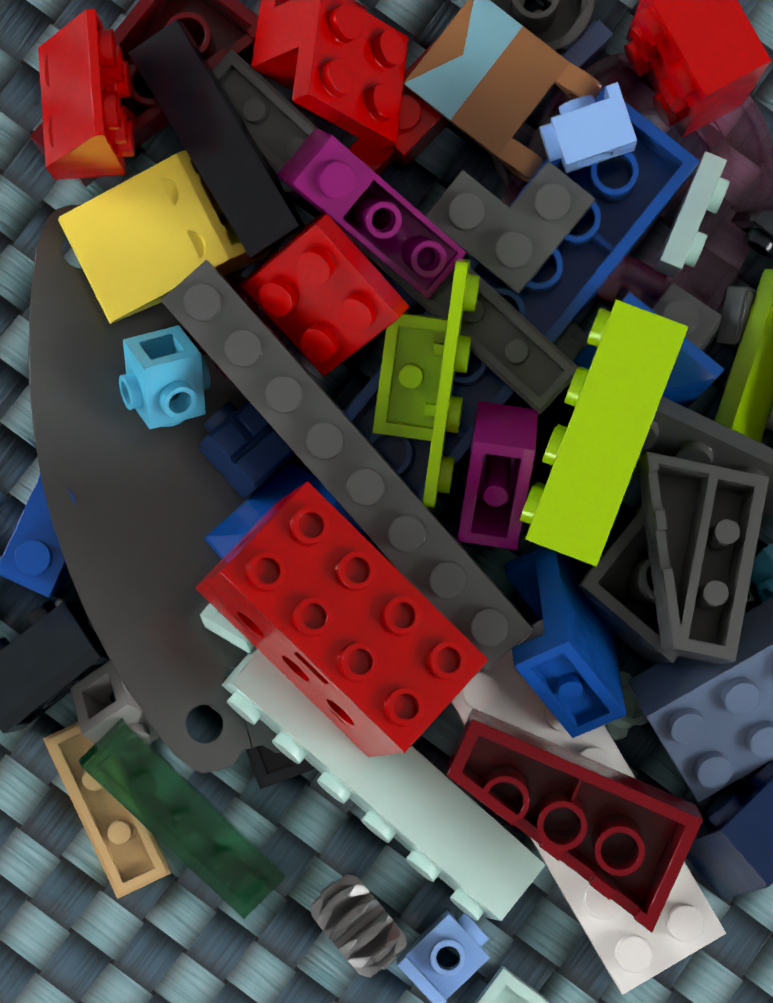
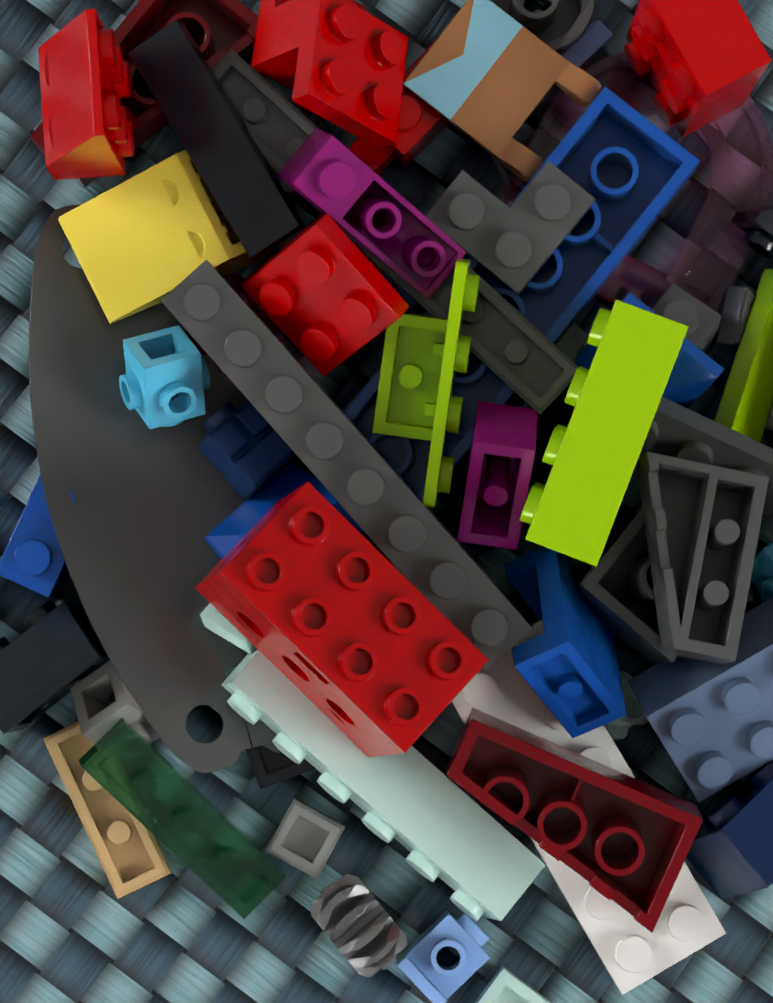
light blue brick [539,82,637,174] -> none
light aqua plate [653,151,730,278] -> none
none -> light grey tile [266,797,346,879]

